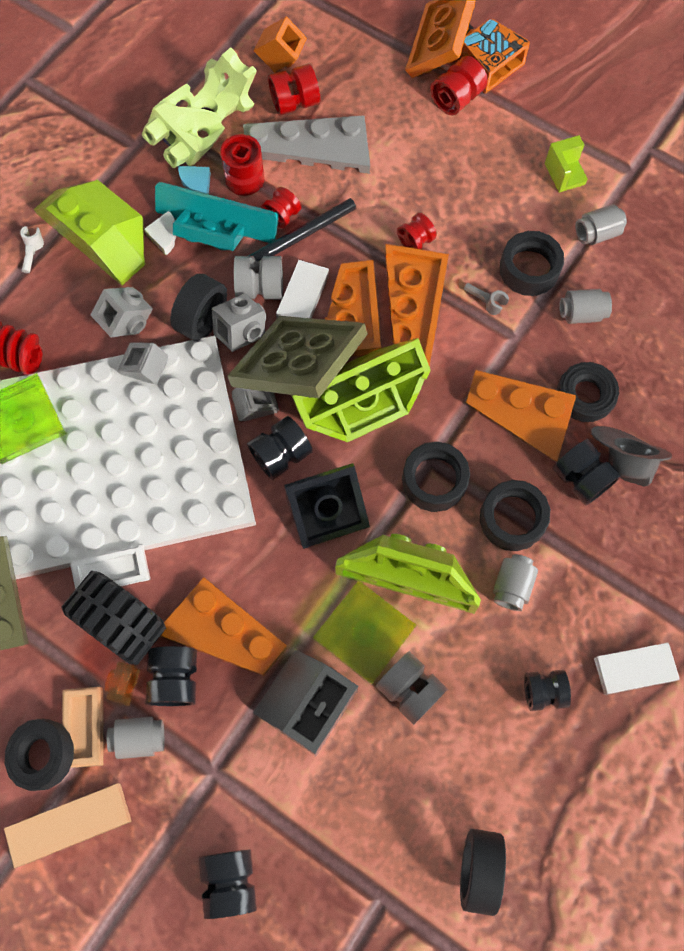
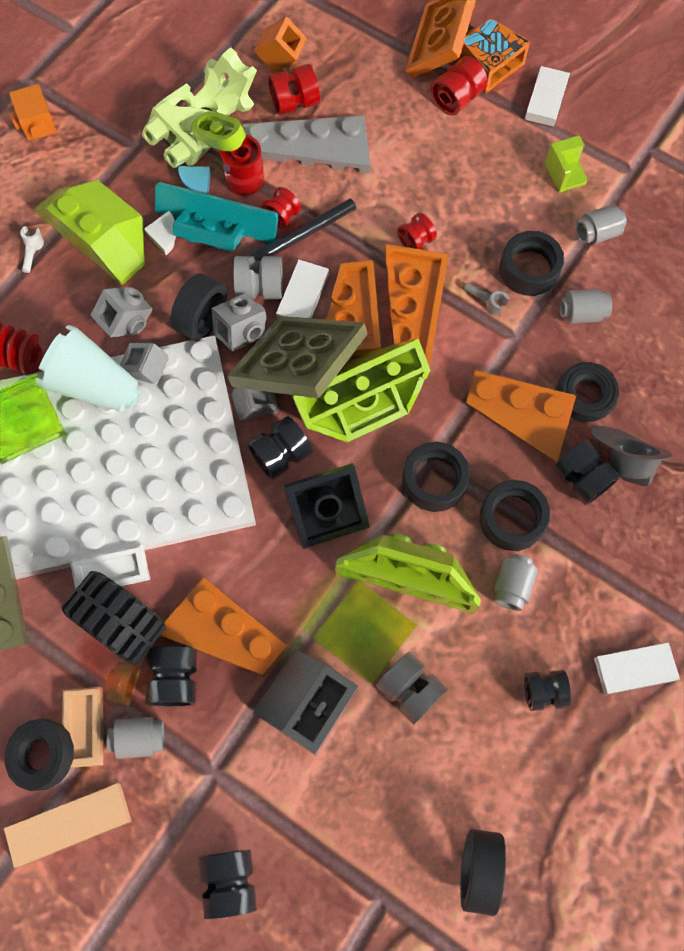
none -> orange brick [9,83,57,141]
none -> light aqua cone [35,325,141,412]
none -> lime plate [191,111,246,152]
none -> white tile [525,66,570,127]

